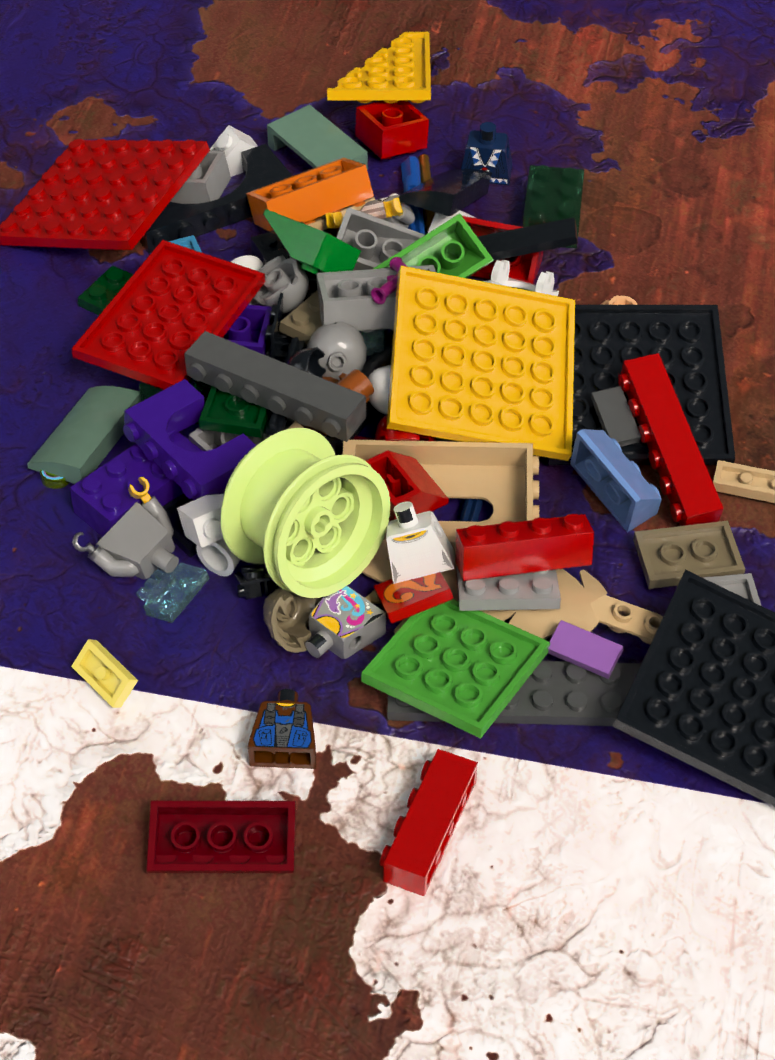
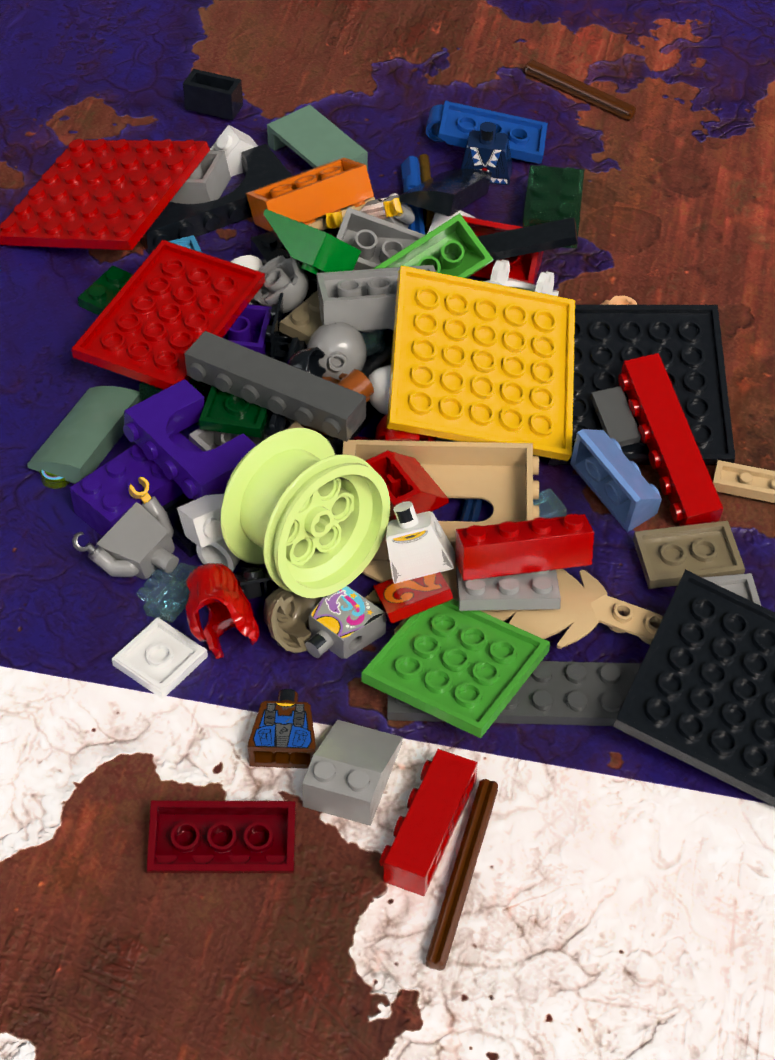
light yellow plate [71,639,138,708] -> none
yellow wing [327,32,431,103] -> none
red brick [355,100,429,159] -> none
magenta piece [371,257,408,304] -> none
medium lavender tile [548,620,623,679] -> none
none -> white tile [112,617,208,700]
none -> black piece [183,69,243,120]
none -> red hair [185,563,260,659]
none -> light grey slope [302,720,403,826]
none -> blue hinge [426,101,548,164]
none -> reddish brown axle [426,779,498,971]
none -> reddish brown axle [525,60,636,120]
none -> clear light blue tile [533,488,567,518]

